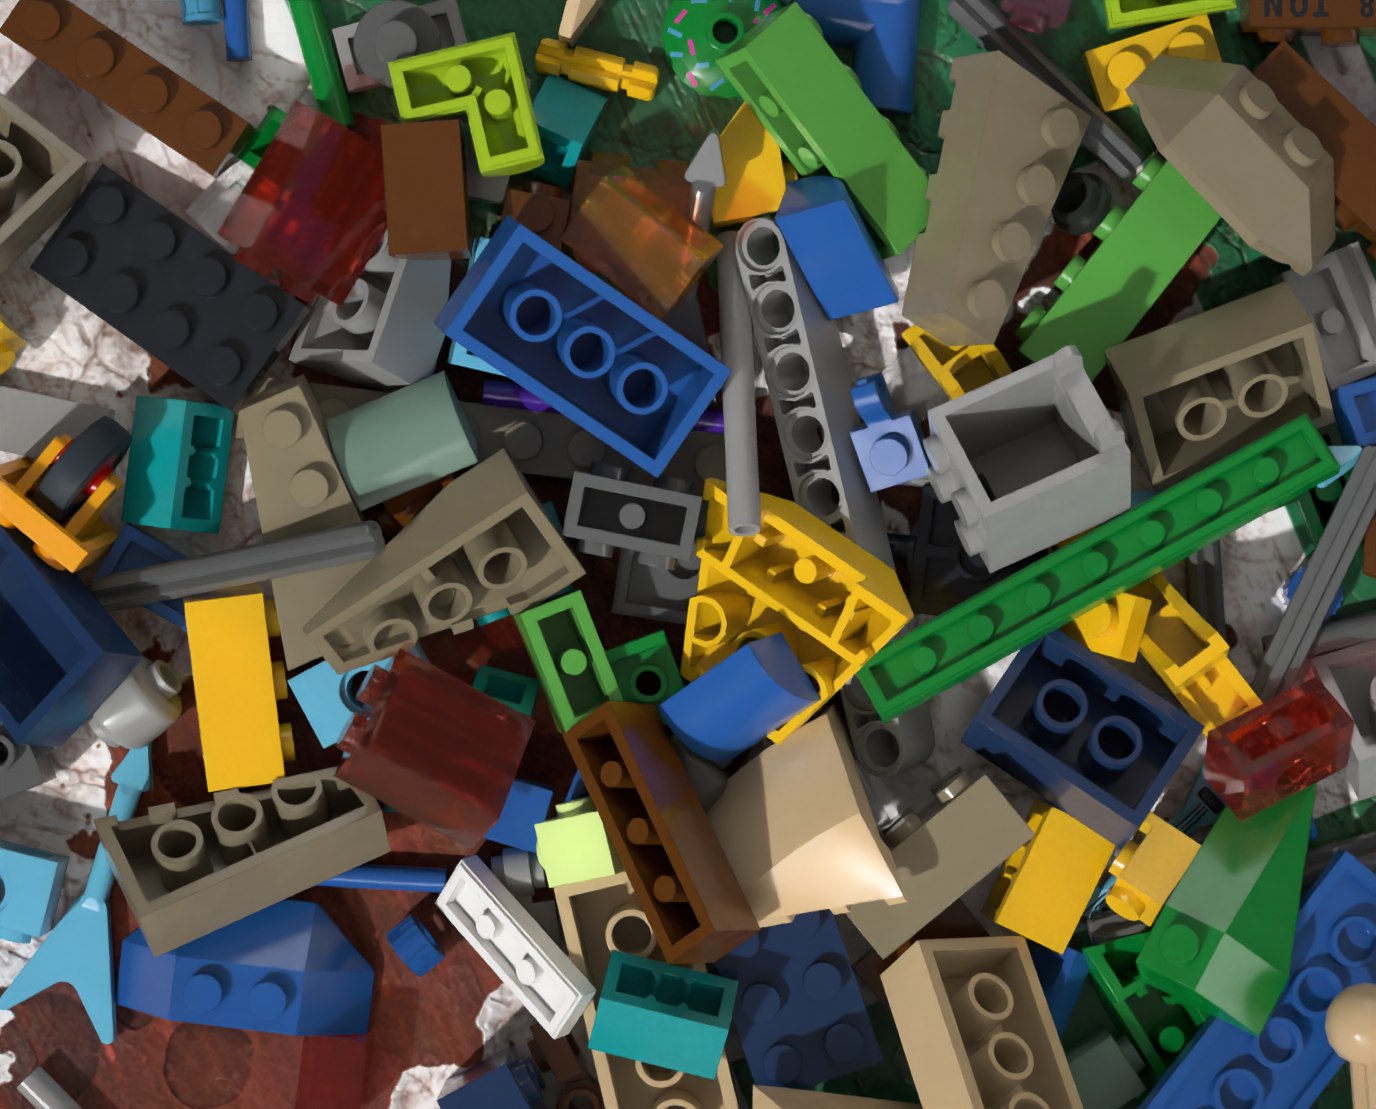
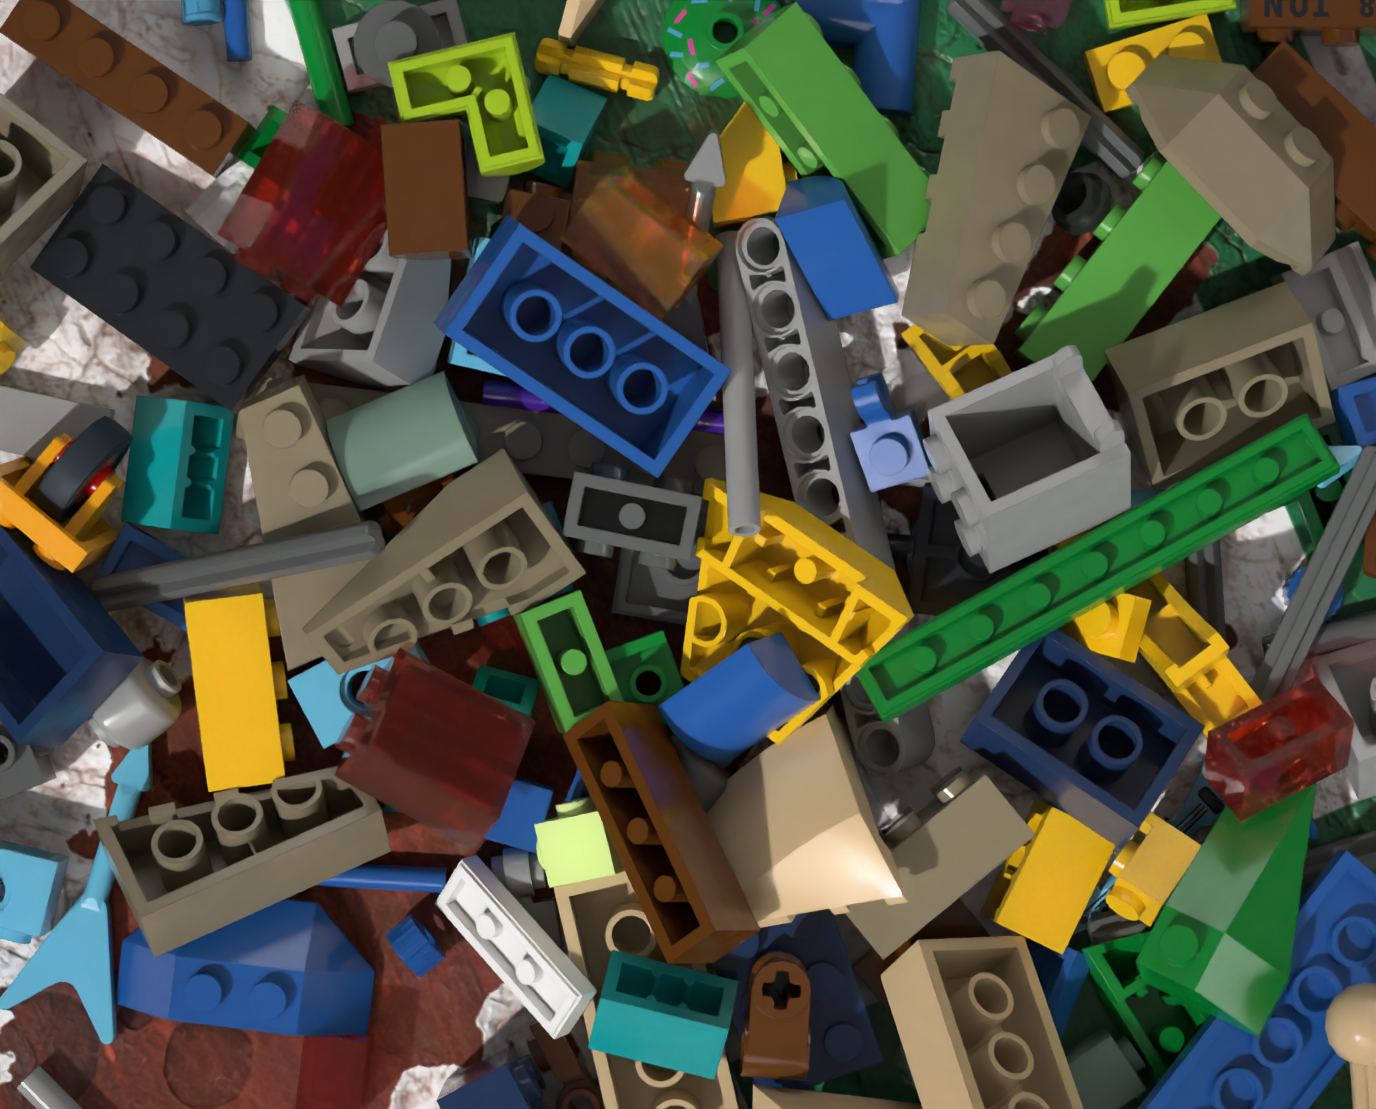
none -> reddish brown piece [740,950,811,1081]

